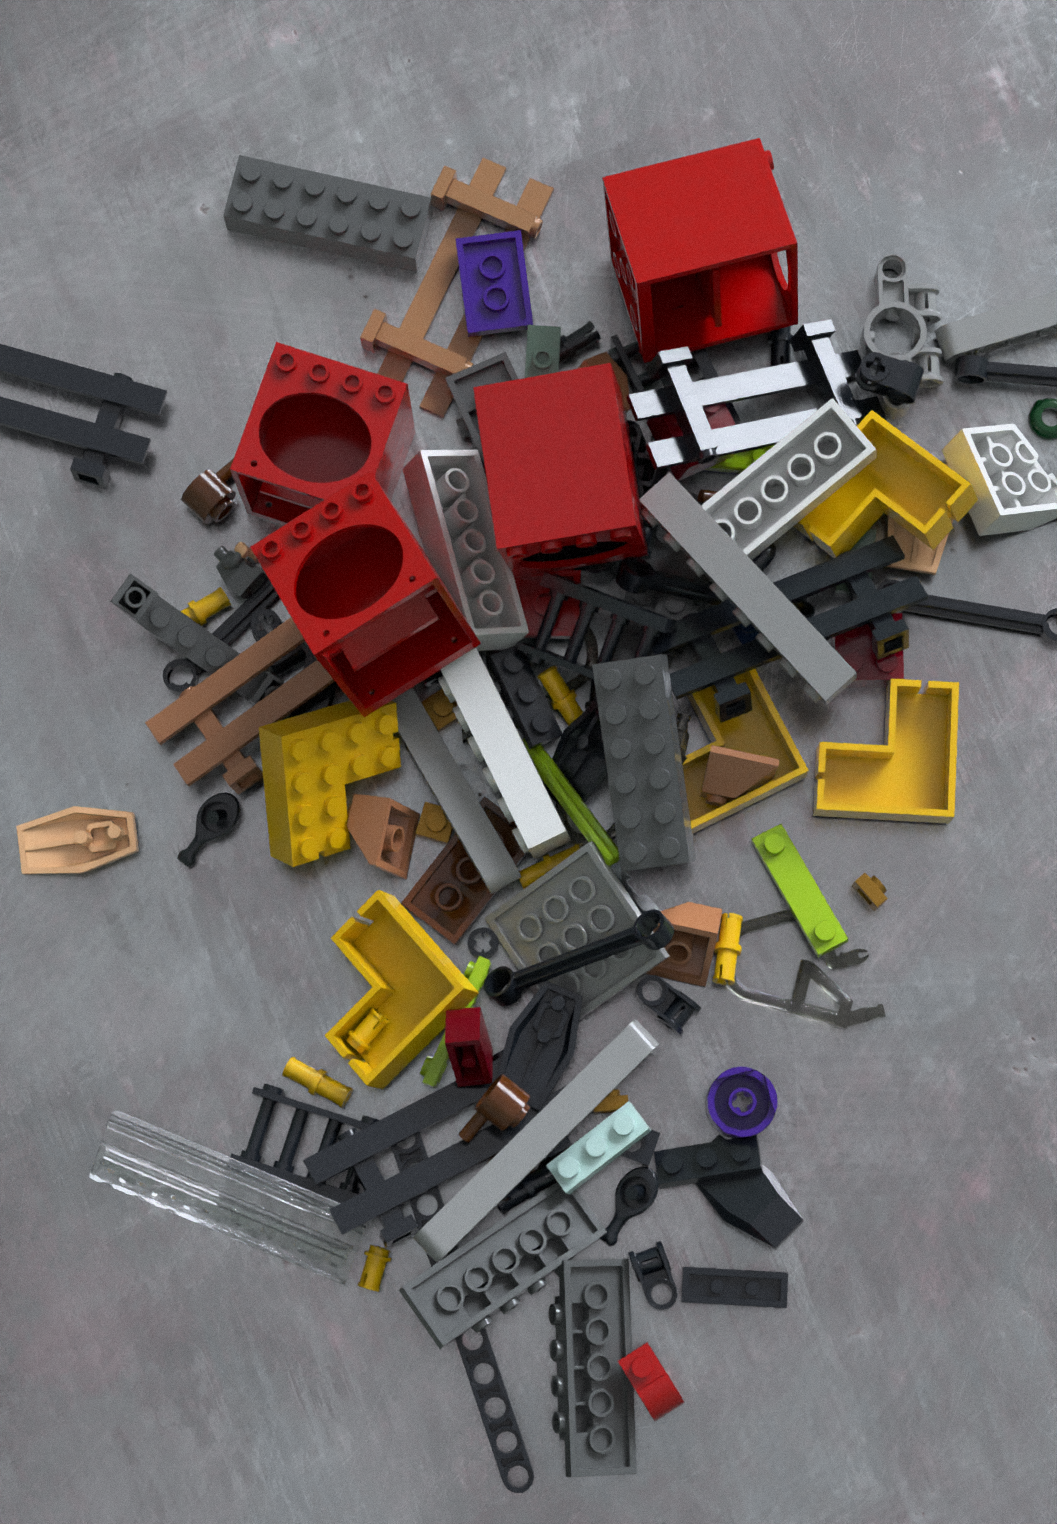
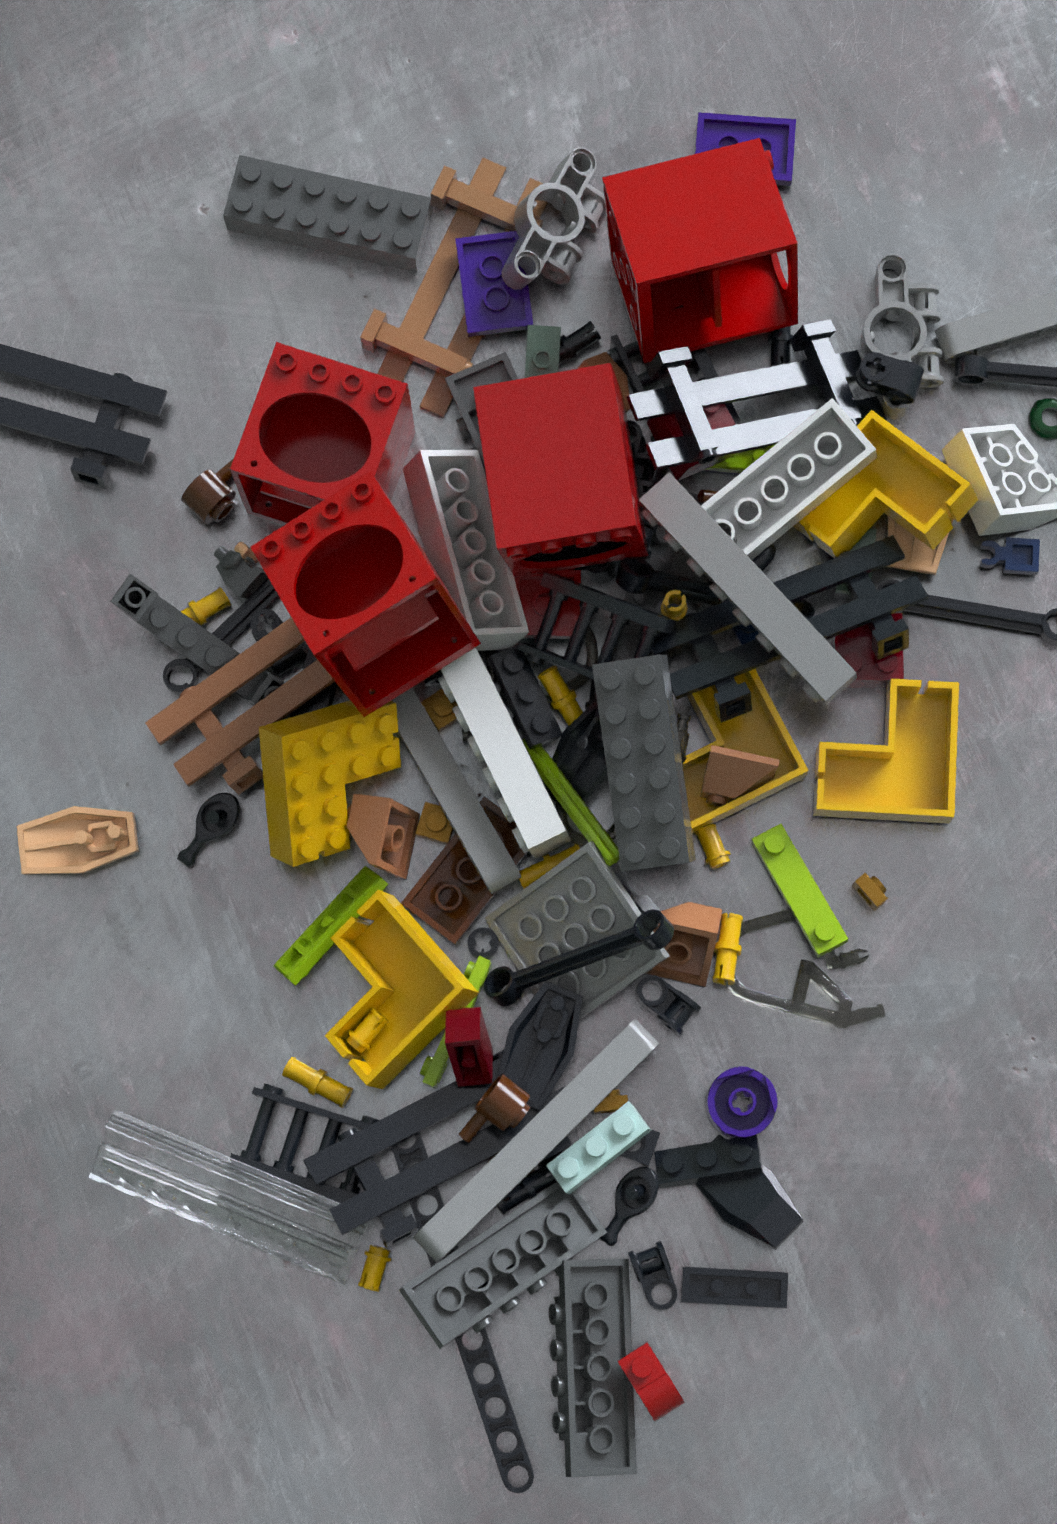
none -> lime plate [273,866,388,986]
none -> light grey piece [502,147,606,290]
none -> yellow pin [661,590,688,621]
none -> dark purple plate [695,112,796,186]
none -> yellow pin [695,824,731,870]
none -> dark blue plate [980,537,1040,575]

